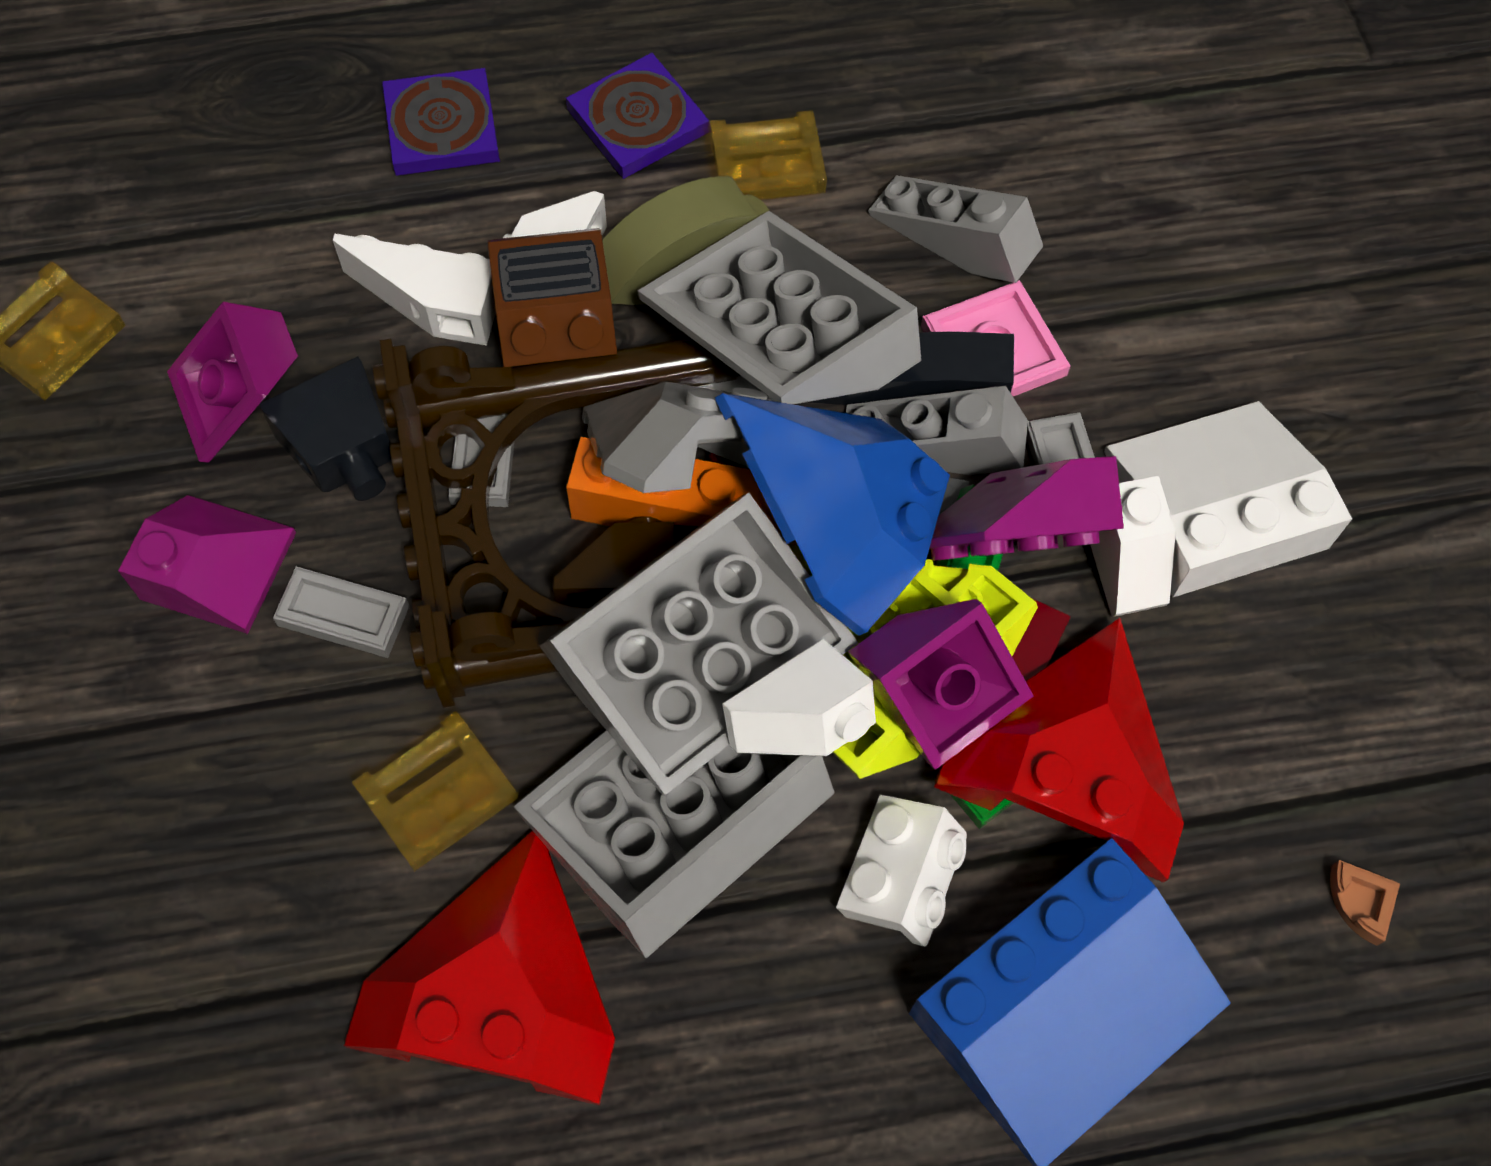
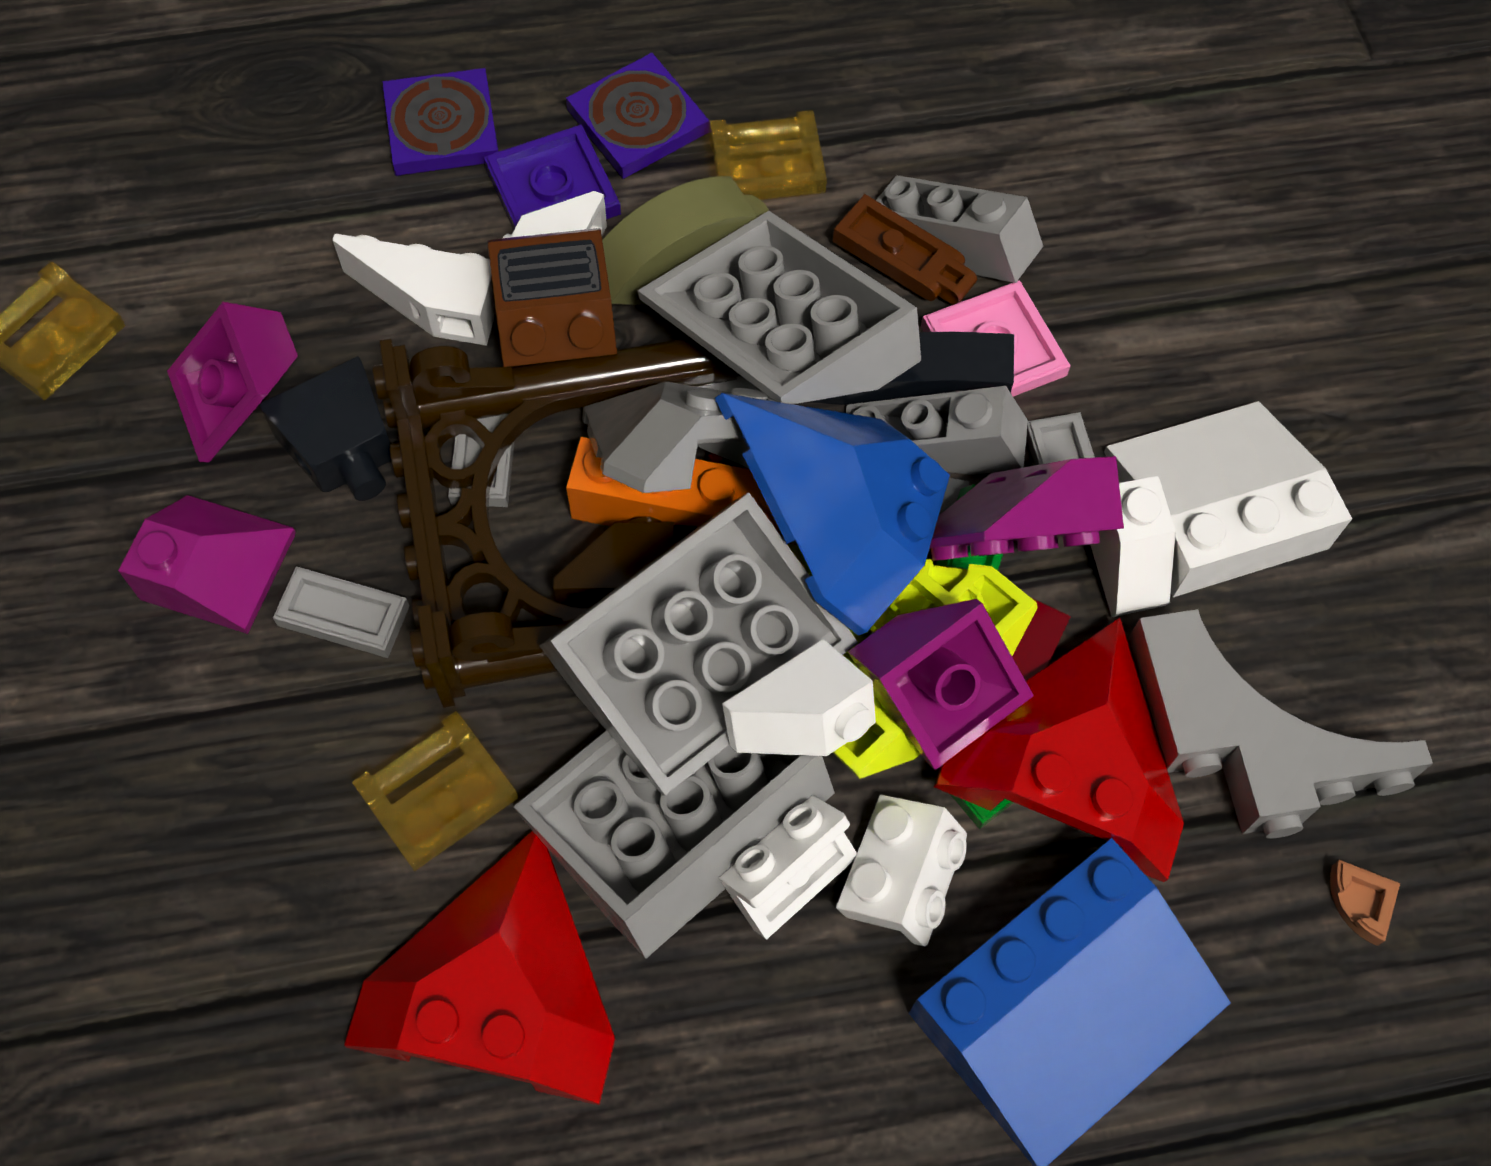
none -> dark purple tile [484,124,621,230]
none -> white bracket [719,795,857,940]
none -> reddish brown hinge [832,194,978,305]
none -> light grey arch [1127,609,1433,839]

